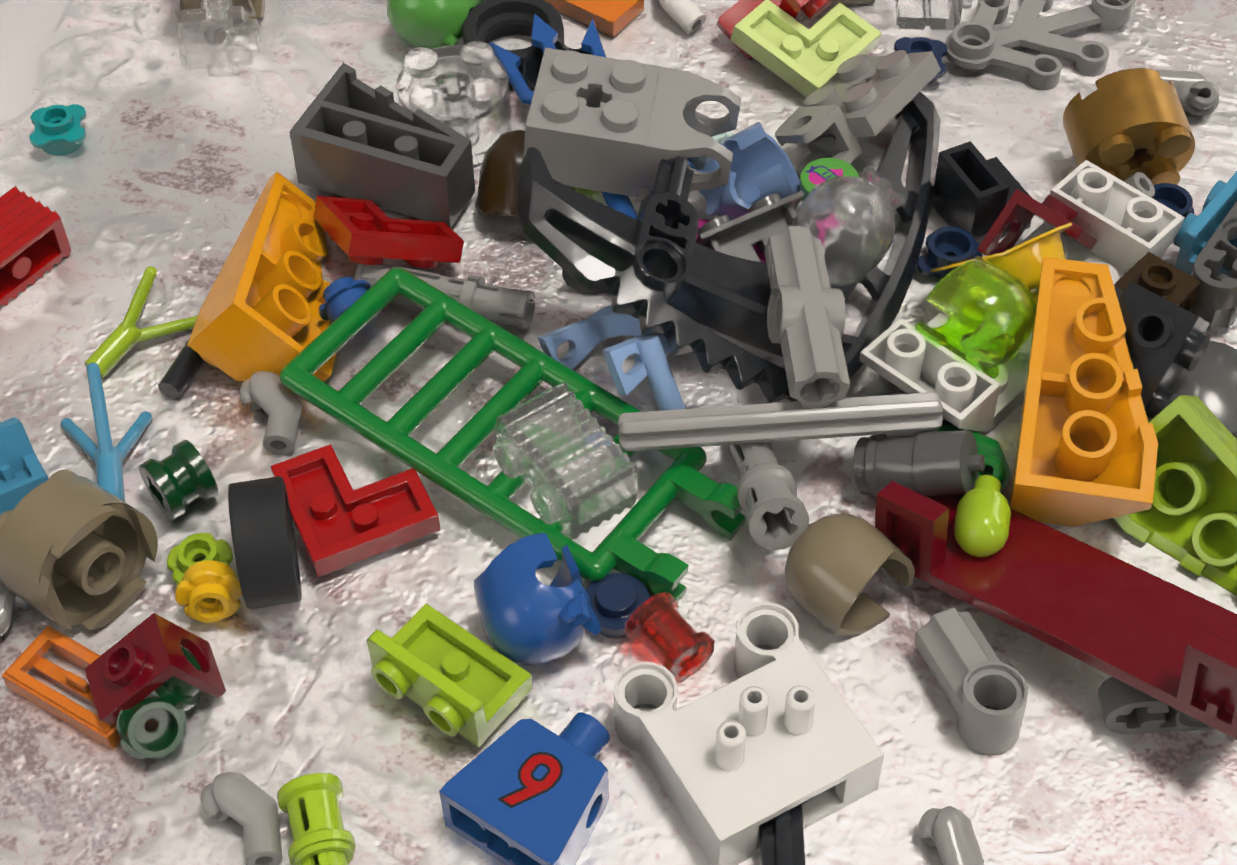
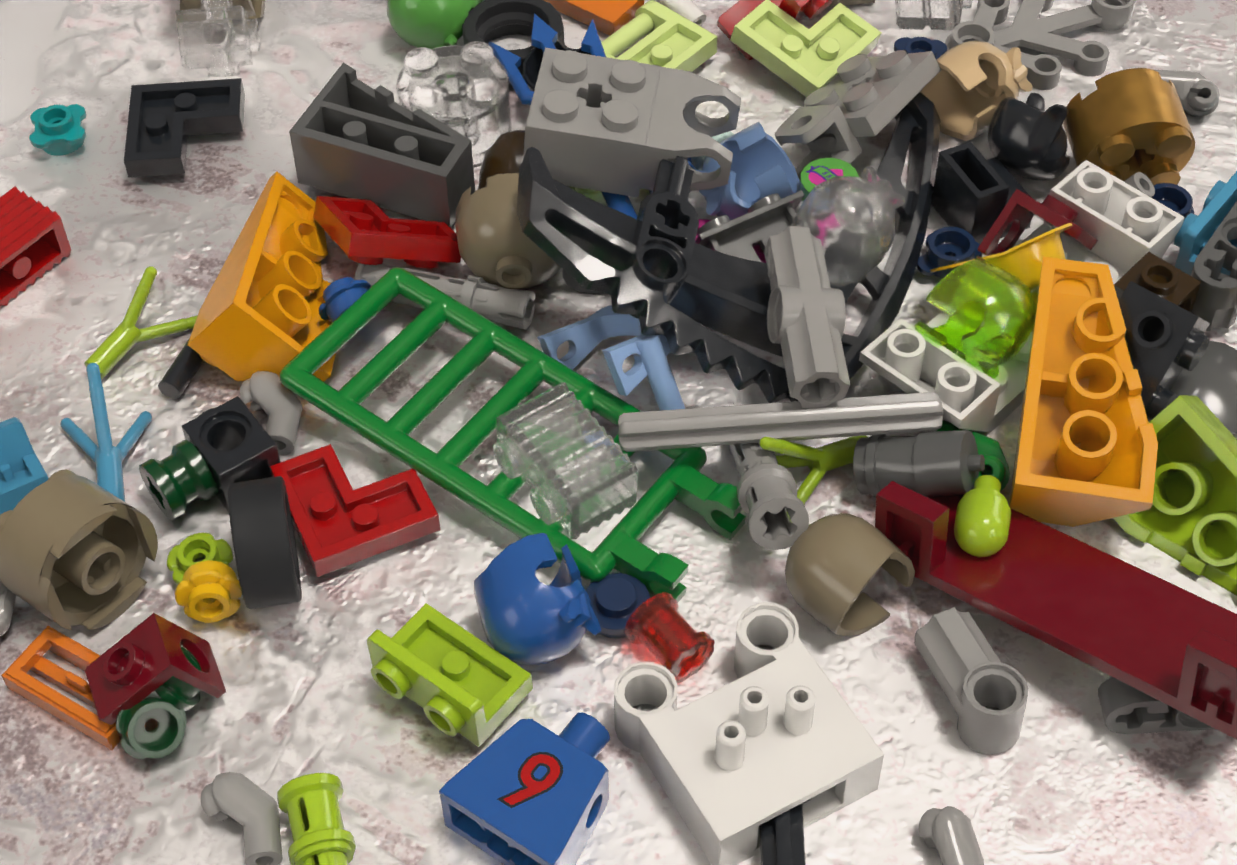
none -> black plate [124,78,245,178]
none -> black brick [182,396,281,512]
none -> dark tan cylinder [455,173,561,289]
none -> yellowish green plate [601,0,717,72]
none -> lime plant [759,435,867,523]
none -> tan helmet [920,41,1033,141]
none -> black hair [987,93,1070,181]

